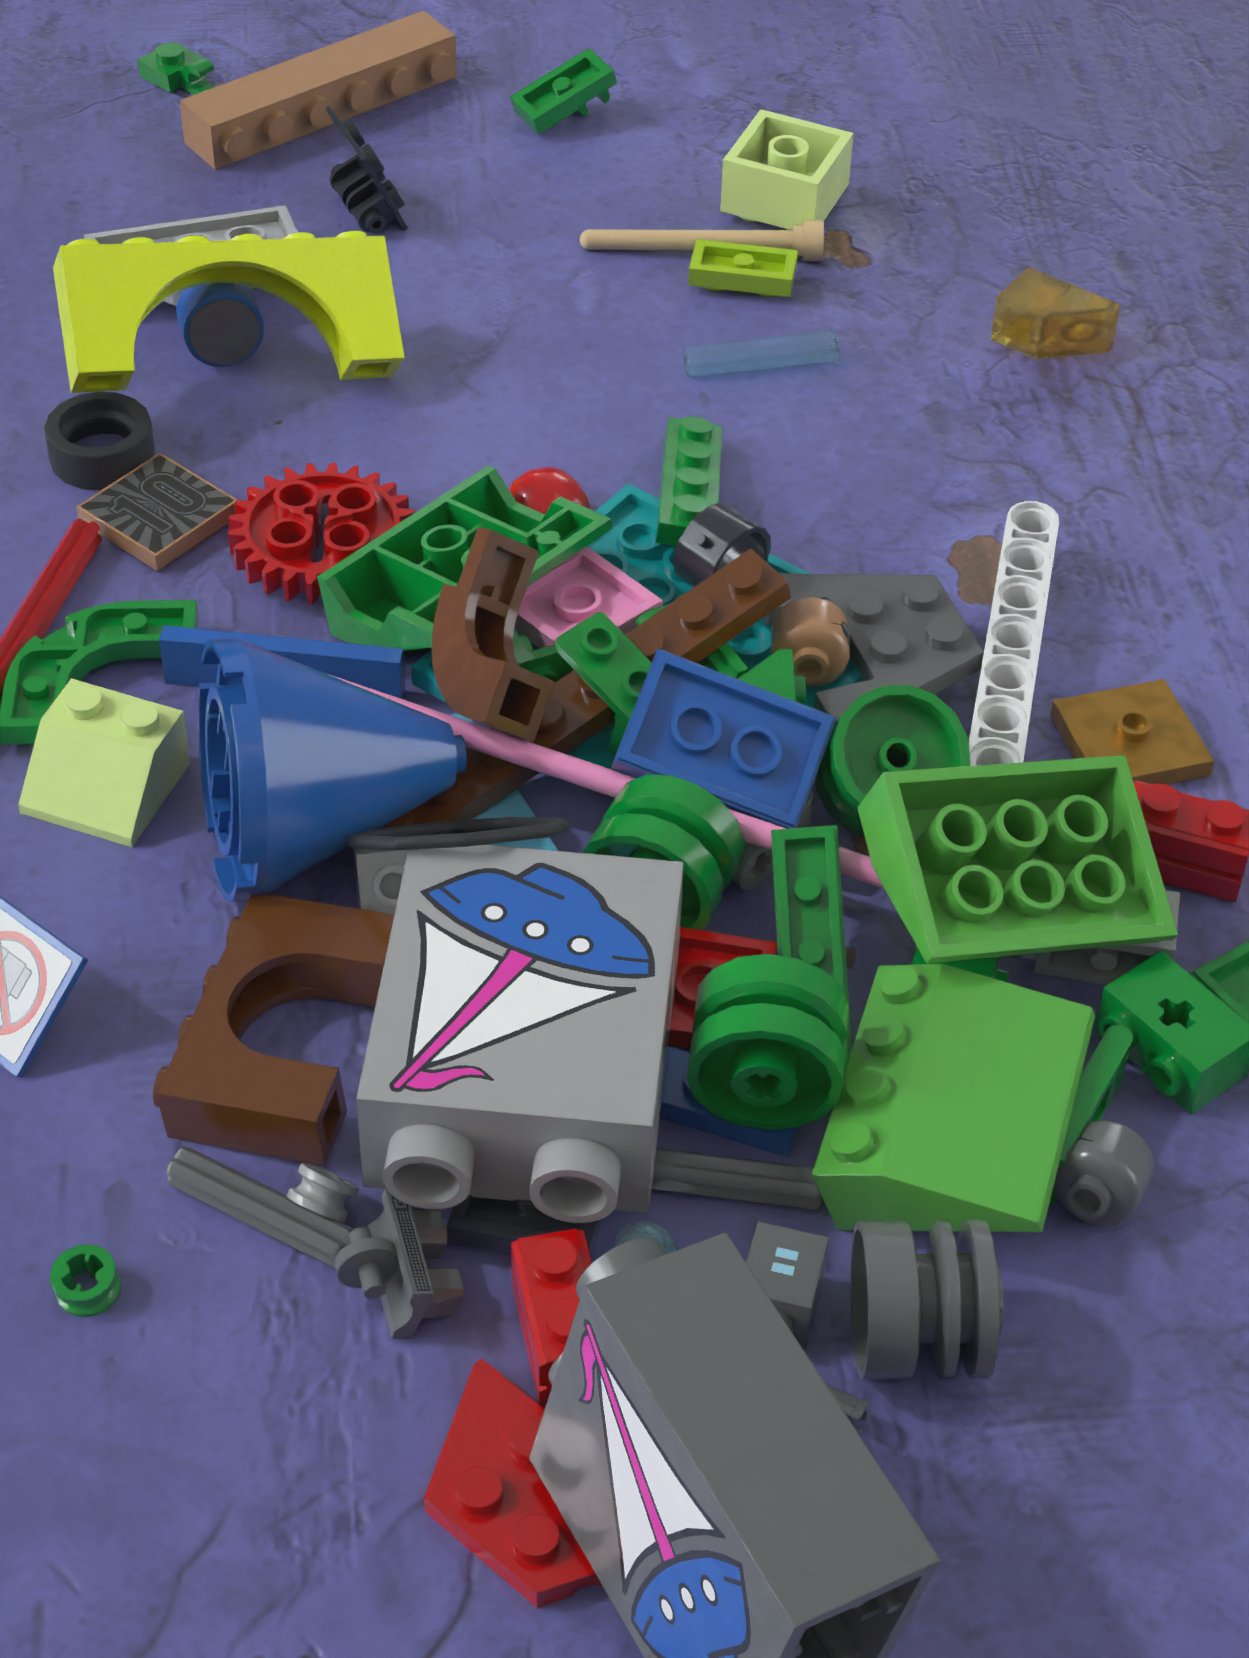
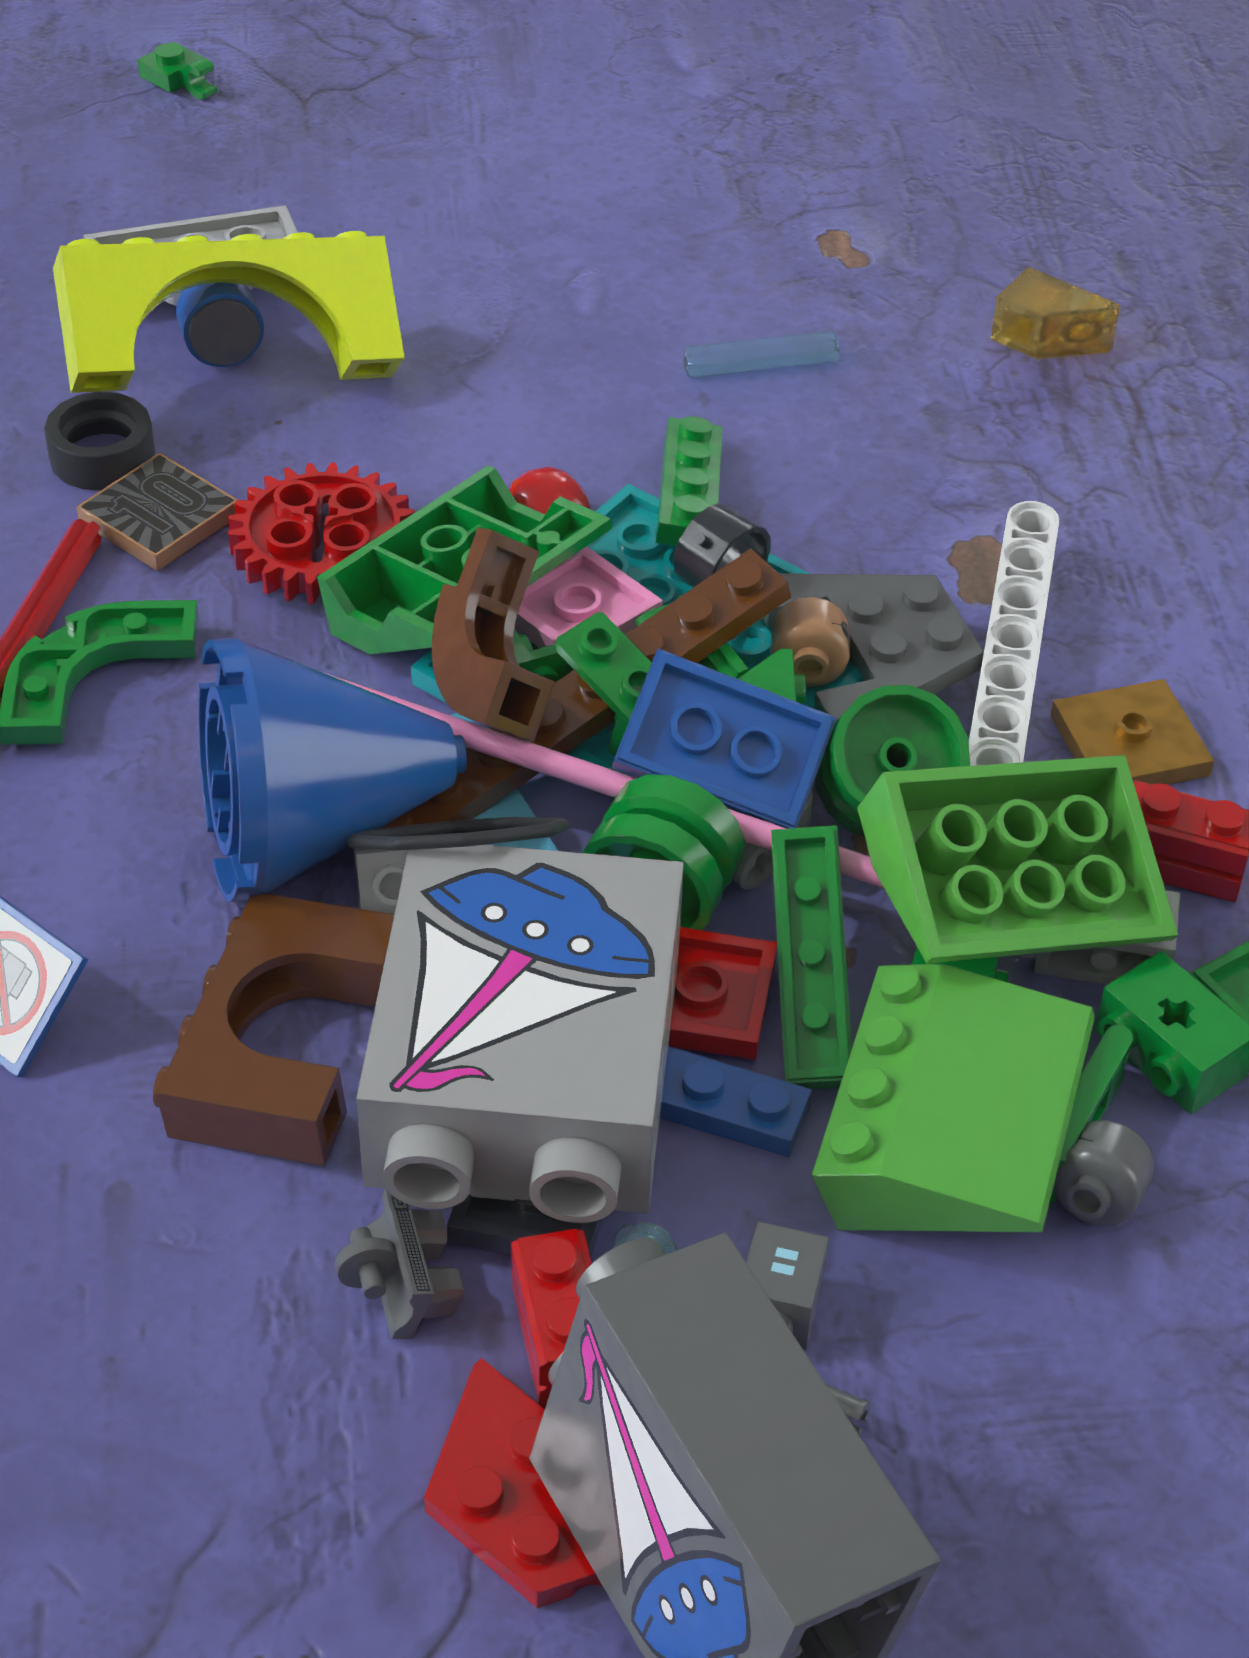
yellowish green slope [18,678,190,848] -> none
green bush [50,1244,121,1317] -> none
blue tile [159,625,406,700] -> none
dark grey axle [166,1147,354,1268] -> none
medium nougat brick [180,11,457,169] -> none
light grey bush [286,1162,360,1222] -> none
black hinge [325,106,408,234] -> none
green plate [510,48,617,134] -> none
tan piece [580,220,824,261] -> none
dark grey axle [652,1147,823,1210] -> none
green wheel [686,954,849,1130] -> none
lime plate [688,239,798,297] -> none
yellowish green brick [720,109,854,230] -> none
dark grey wheel [850,1219,1003,1380] -> none

